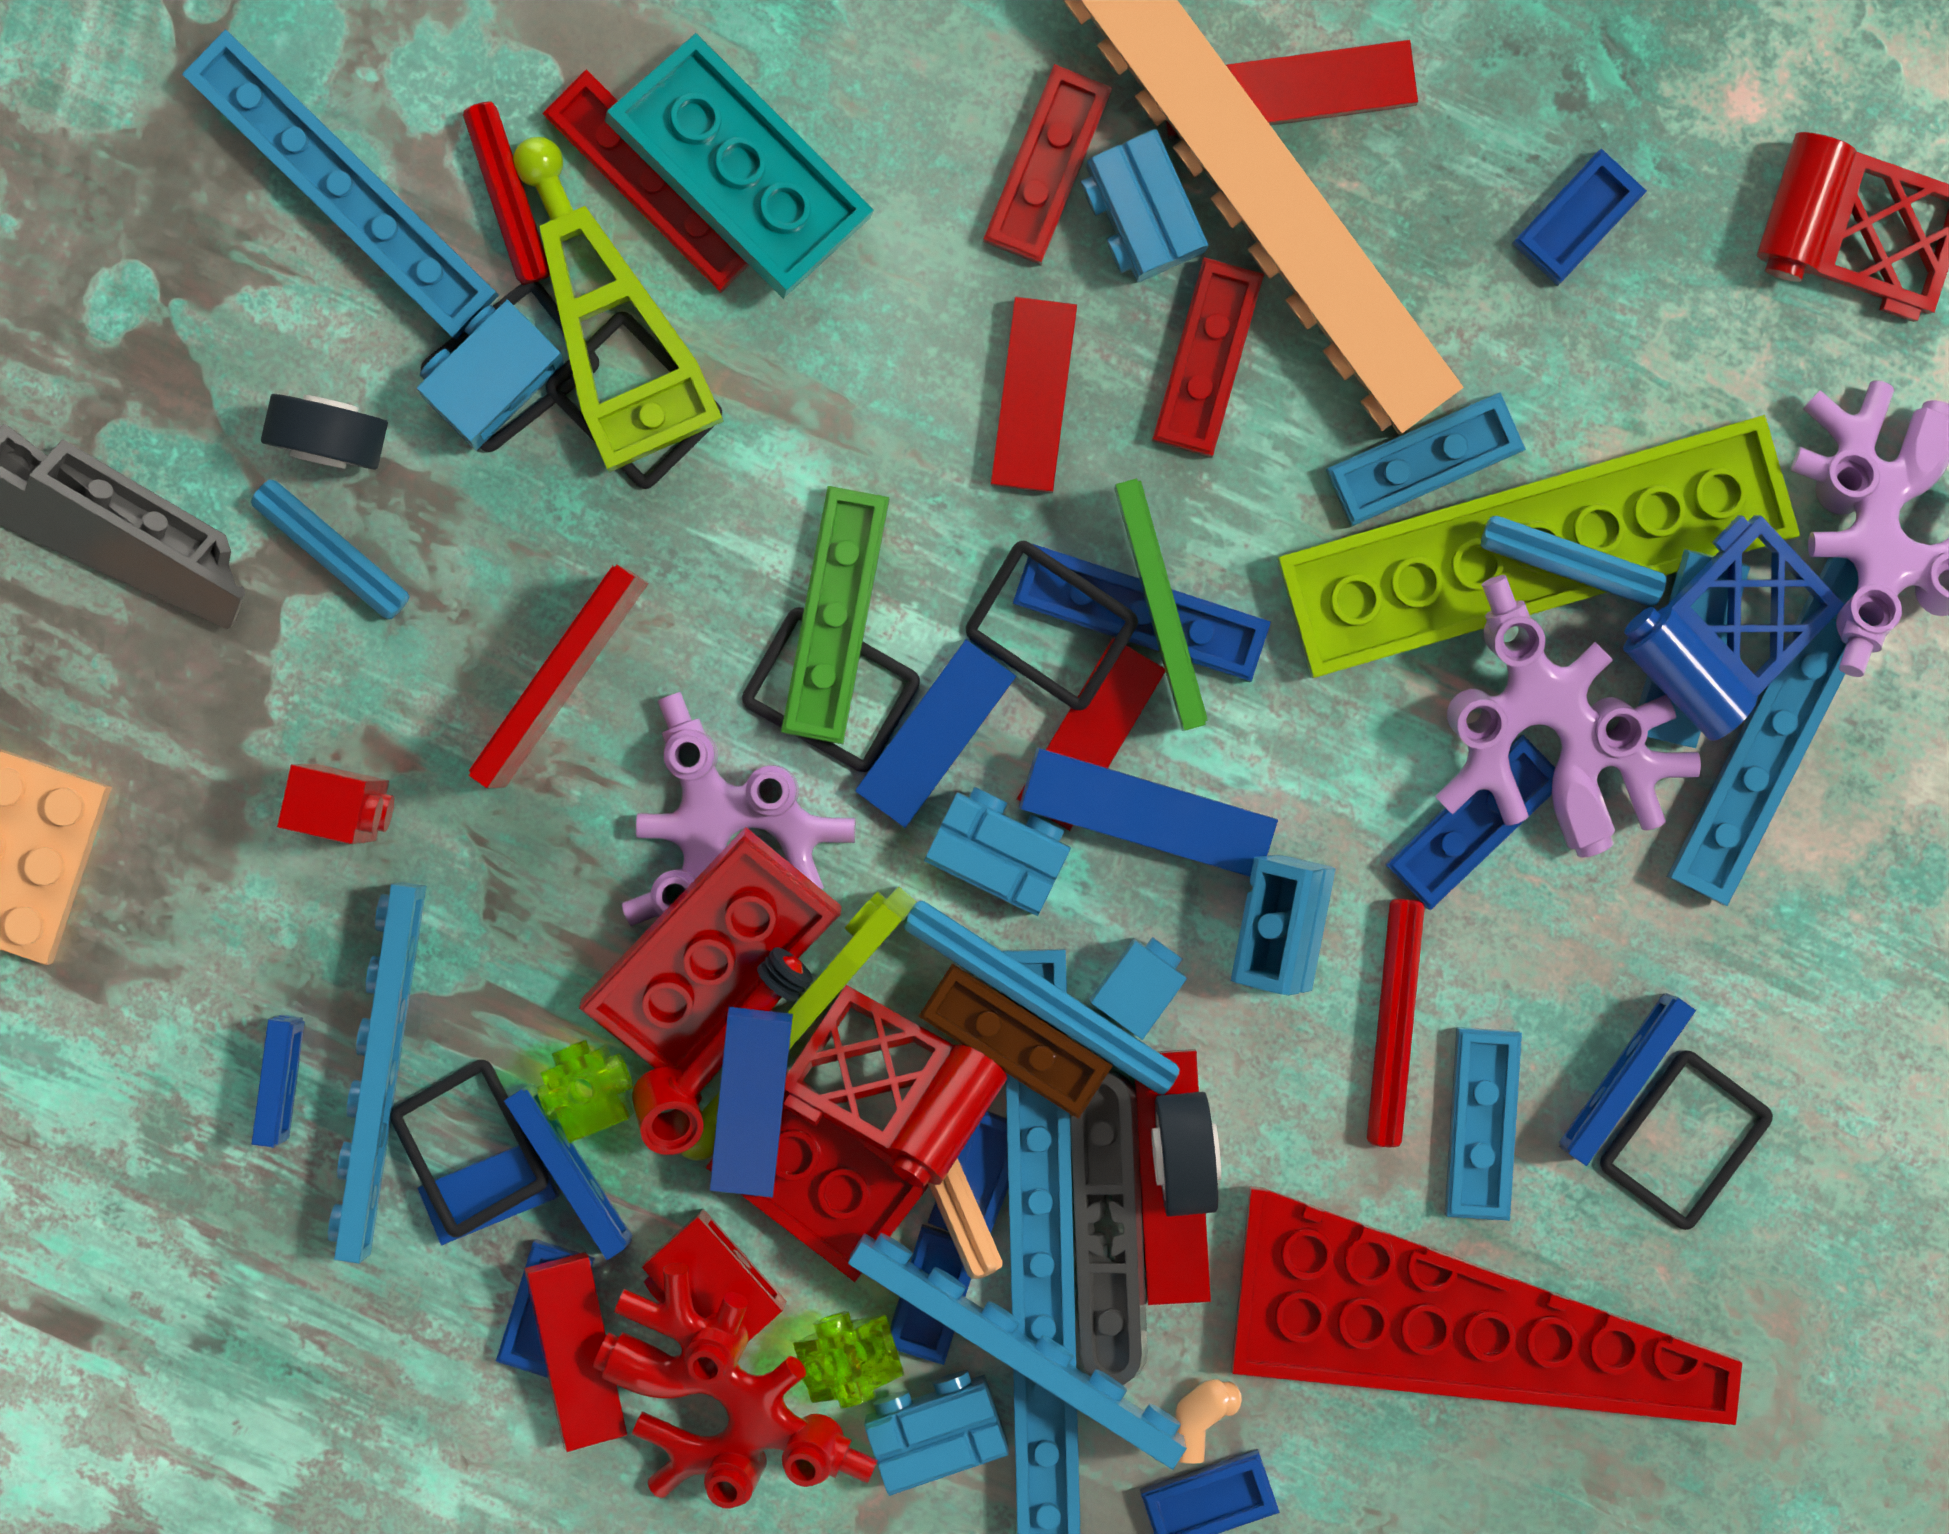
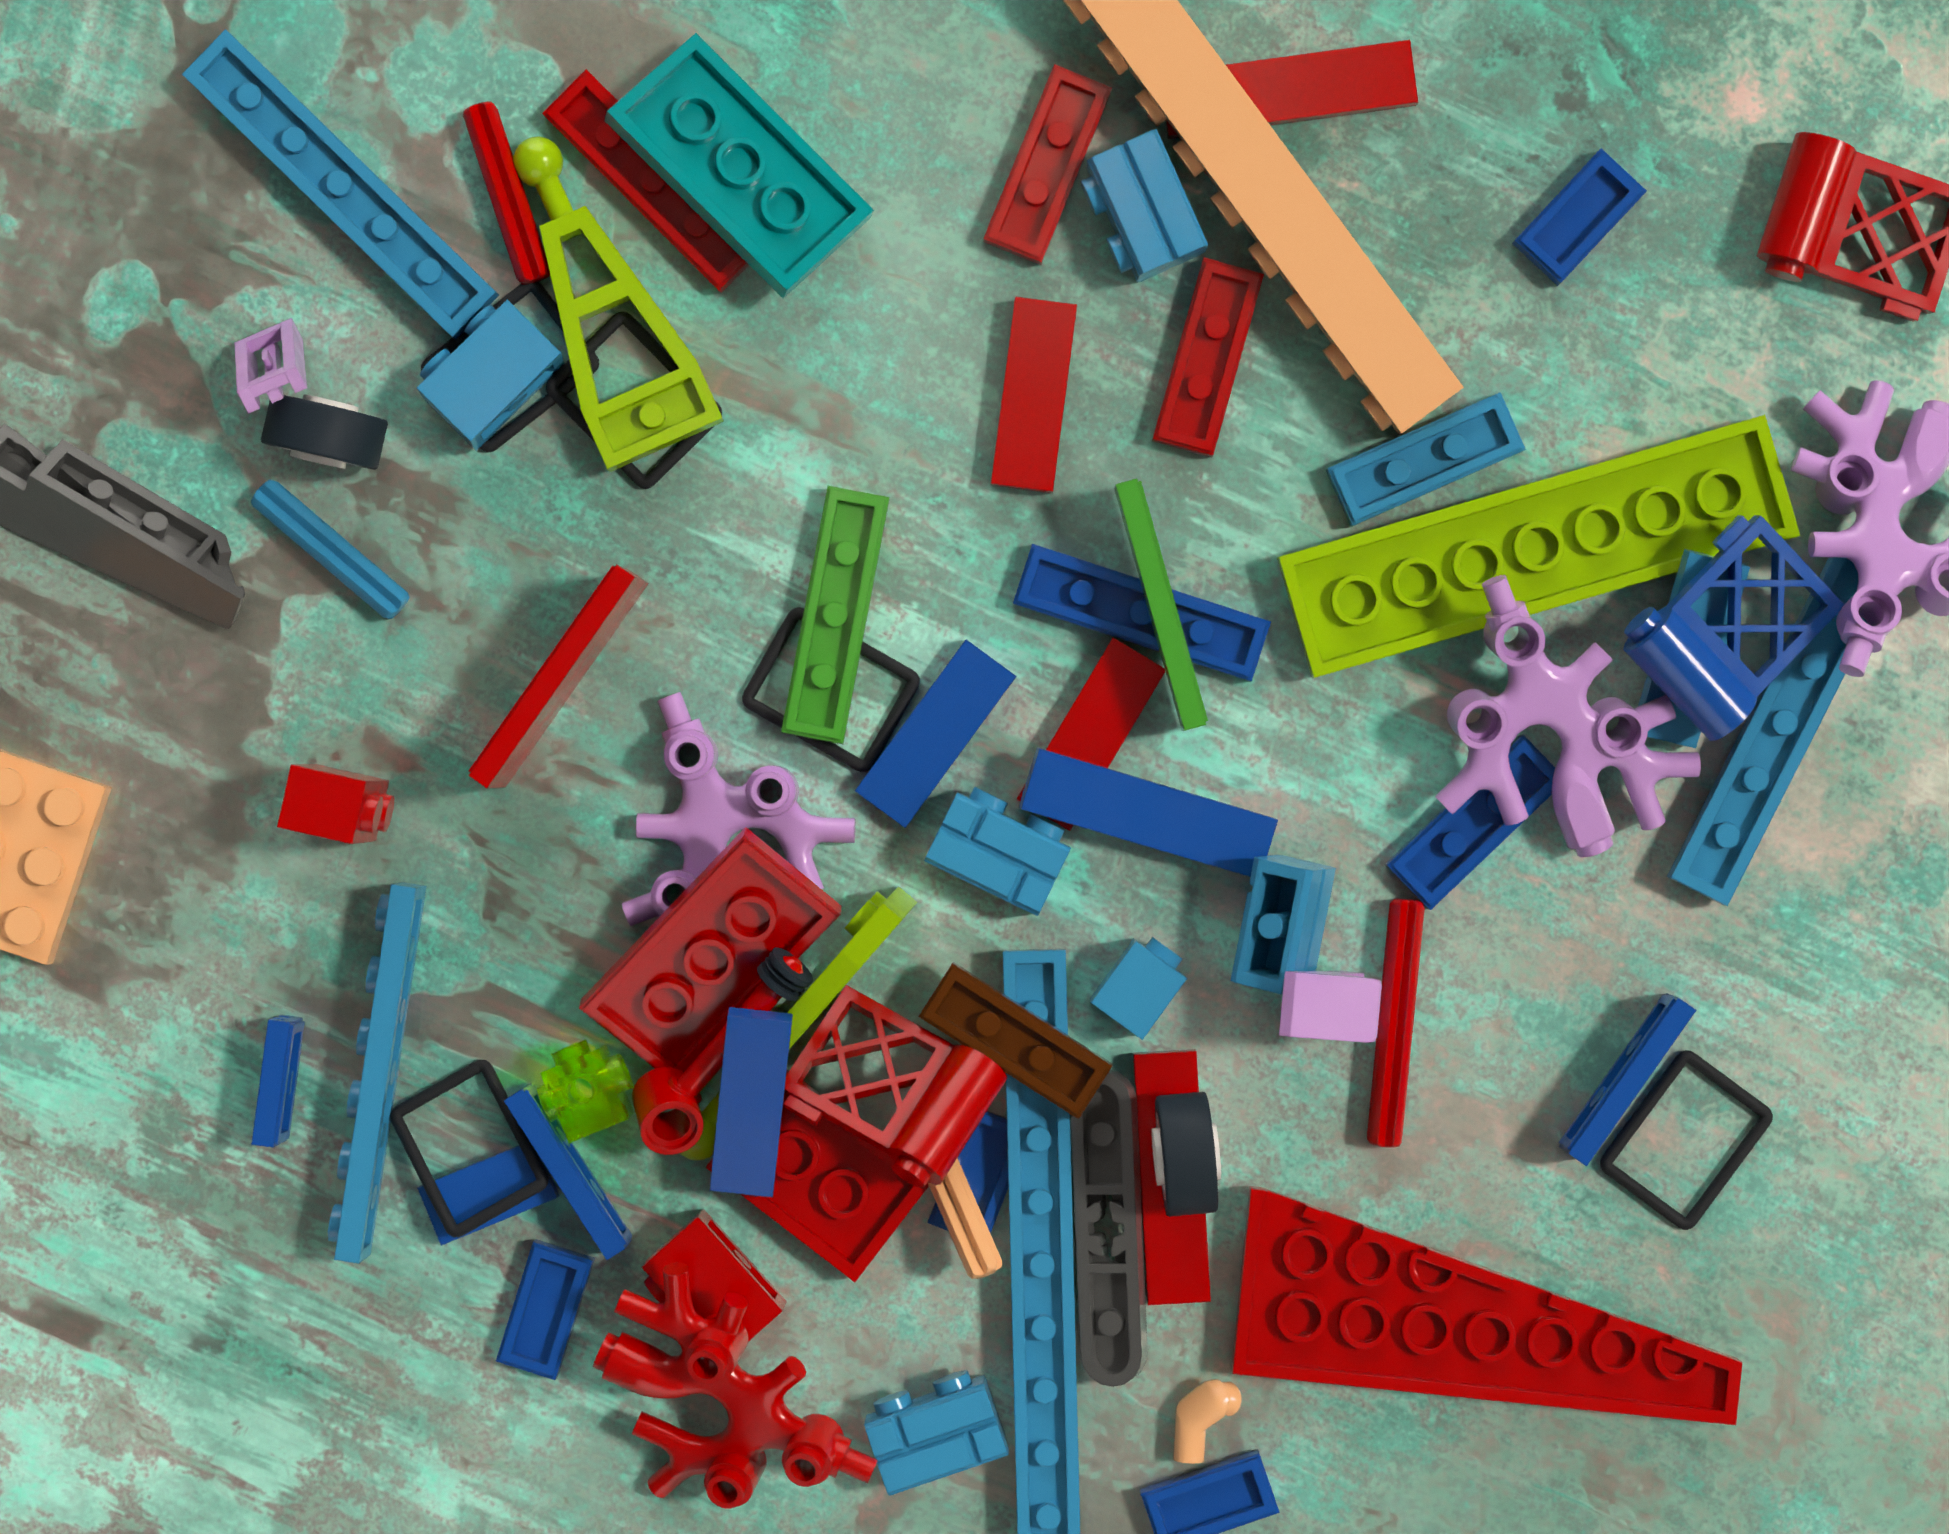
red tile [524,1252,627,1452] -> none
clear neon green brick [793,1311,905,1408] -> none
dark azure plate [848,1233,1187,1470] -> none
blue tile [884,1224,971,1365] -> none
dark azure axle [903,901,1180,1095] -> none
black piece [965,541,1138,710] -> none
dark azure tile [1445,1027,1522,1221] -> none
dark azure axle [1481,516,1667,606] -> none
none -> lavender tile [234,318,307,414]
none -> lavender slope [1279,971,1382,1043]

